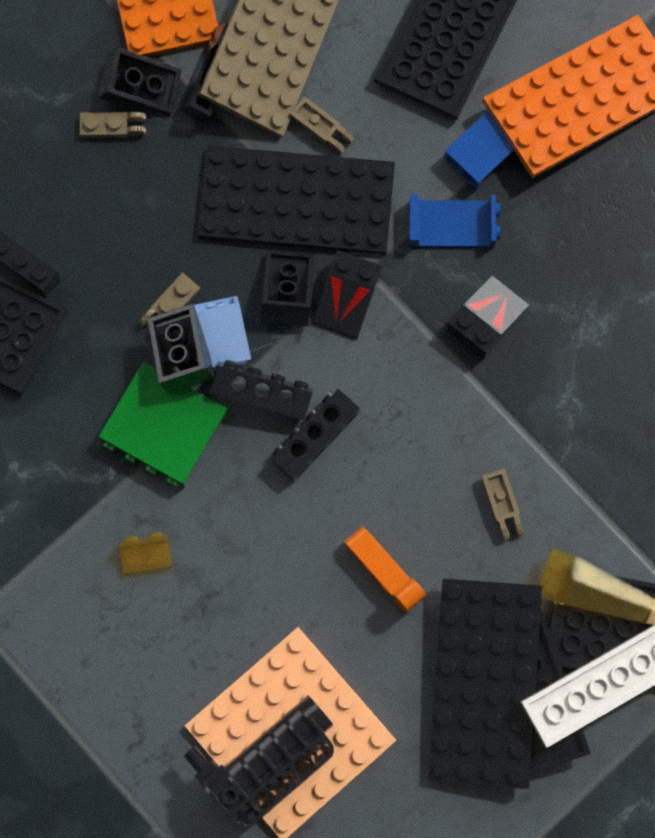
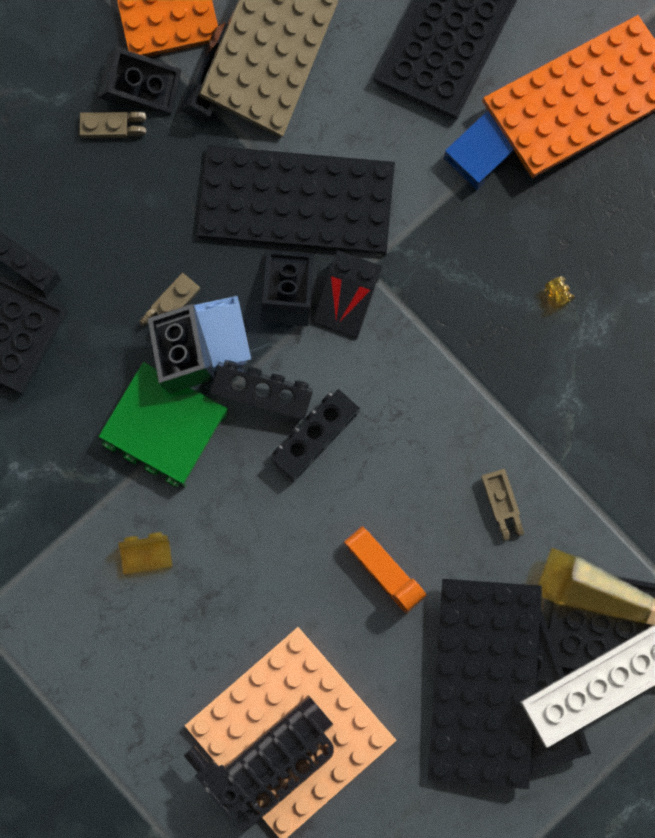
dark tan hinge [290,97,354,154] -> none
blue panel [409,194,501,247] -> none
black slope [447,276,529,359] -> none
none -> clear yellow bush [545,276,575,308]

